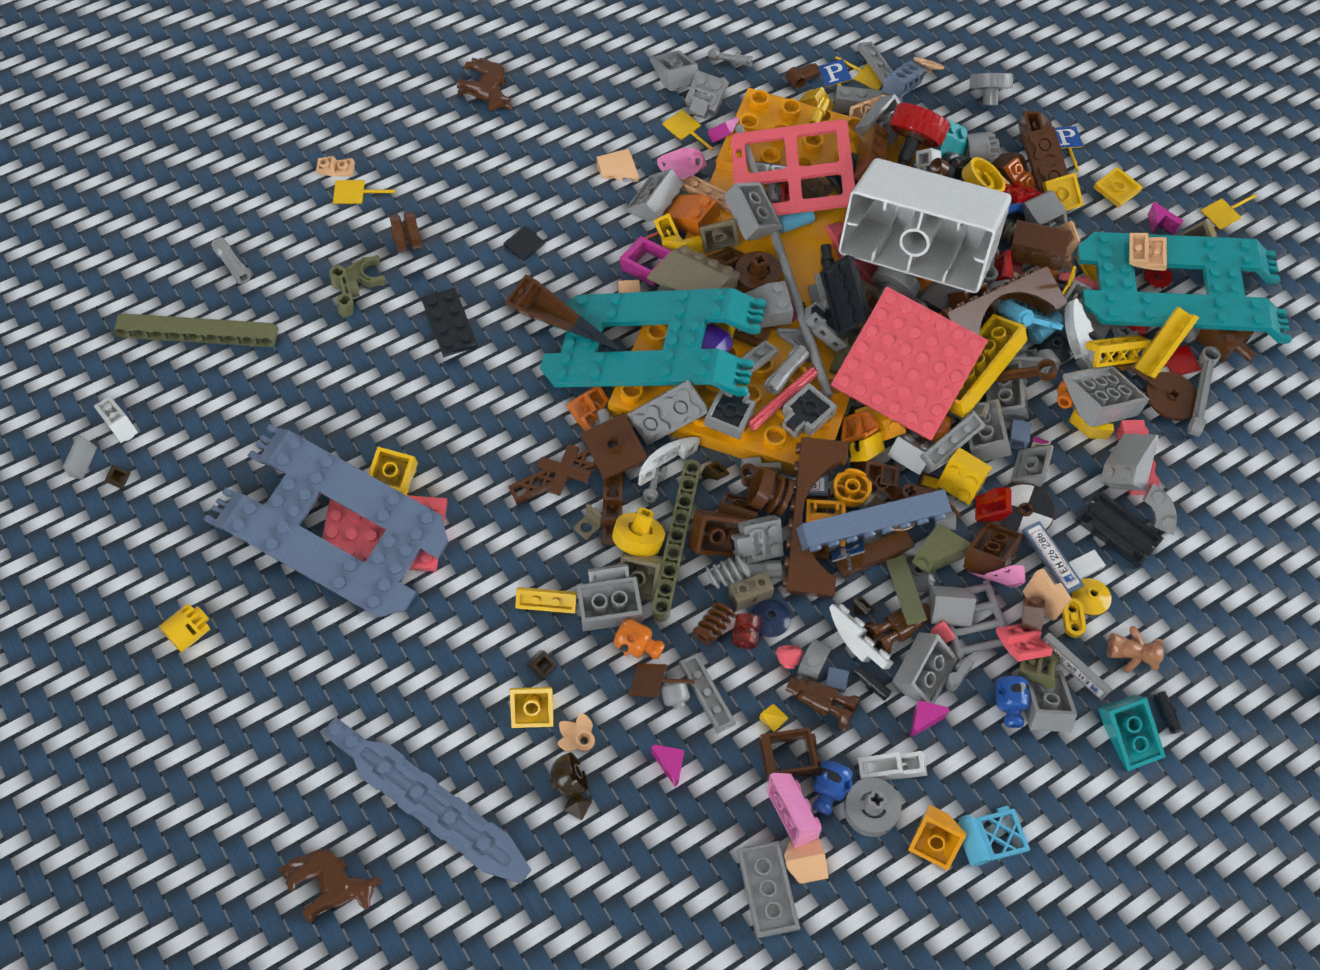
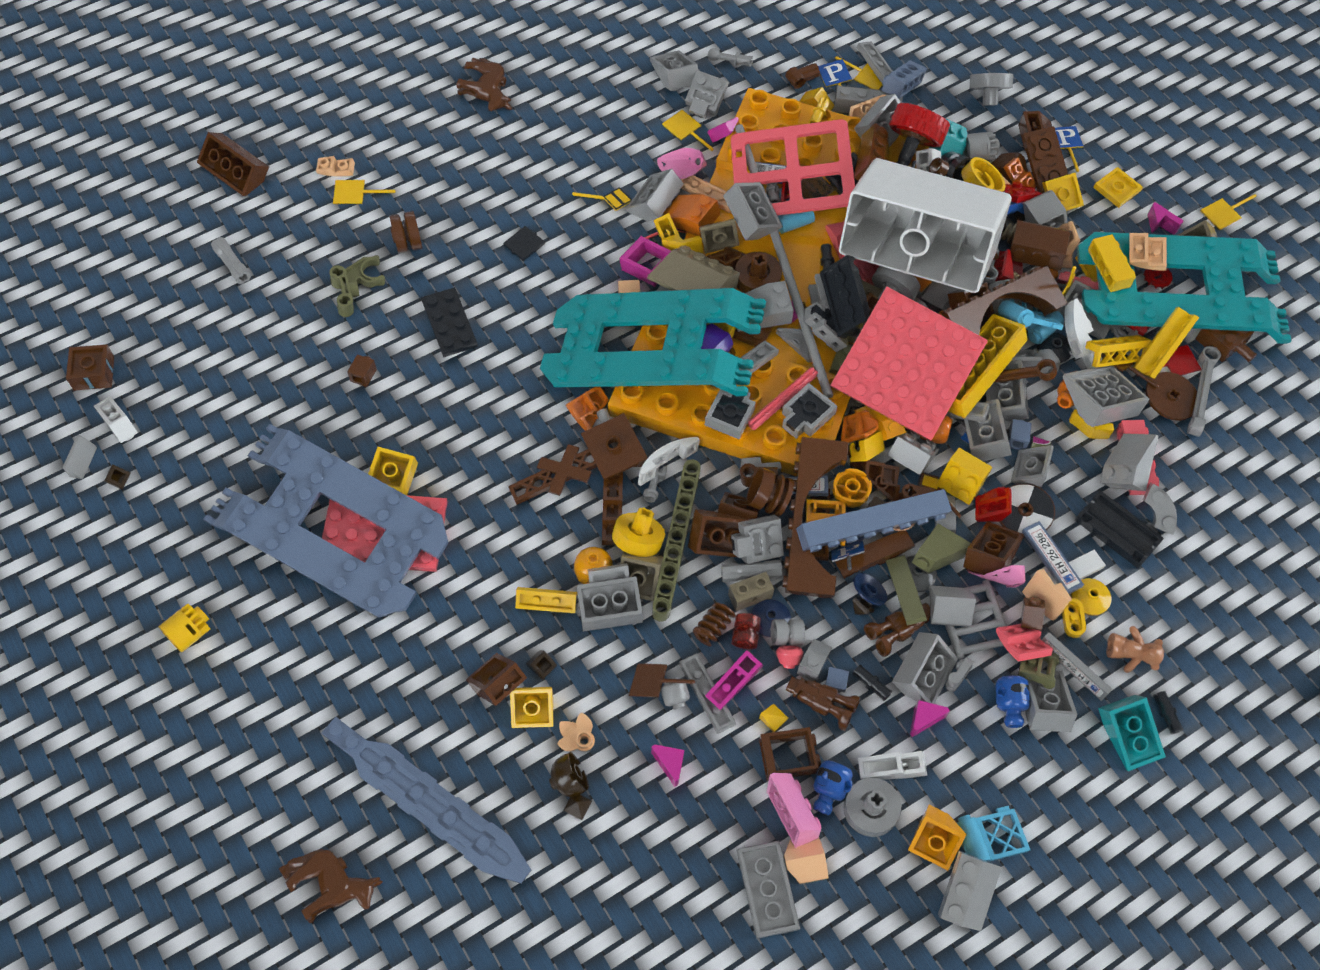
olive beam [113,314,278,347] -> none
reddish brown plate [505,274,621,350] -> none
dark tan bracket [573,503,602,540] -> none
light nougat slope [597,149,639,182] -> none
orange piece [614,619,665,659] -> none
light grey piece [626,379,709,446] -> none
dark brown slope [701,461,730,480] -> none
light grey piece [705,553,750,589] -> none
light grey axle [764,345,810,394] -> none
white slope [829,604,894,669] -> none
light nougat dish [913,57,944,73] -> none
light grey tile [920,411,986,471] -> none
coral tile [930,620,955,643] -> none
none -> reddish brown container [66,344,114,391]
none -> reddish brown slope [197,132,269,196]
none -> reddish brown brick [347,354,377,387]
none -> reddish brown window [466,653,527,706]
none -> piece [572,187,632,211]
none -> light orange cylinder [574,547,613,584]
none -> dark pink slope [705,650,763,710]
none -> light grey wheel [771,619,805,646]
none -> dark blue dish [853,573,888,606]
none -> light grey slope [938,851,1002,931]
none -> yellow brick [1088,234,1136,292]

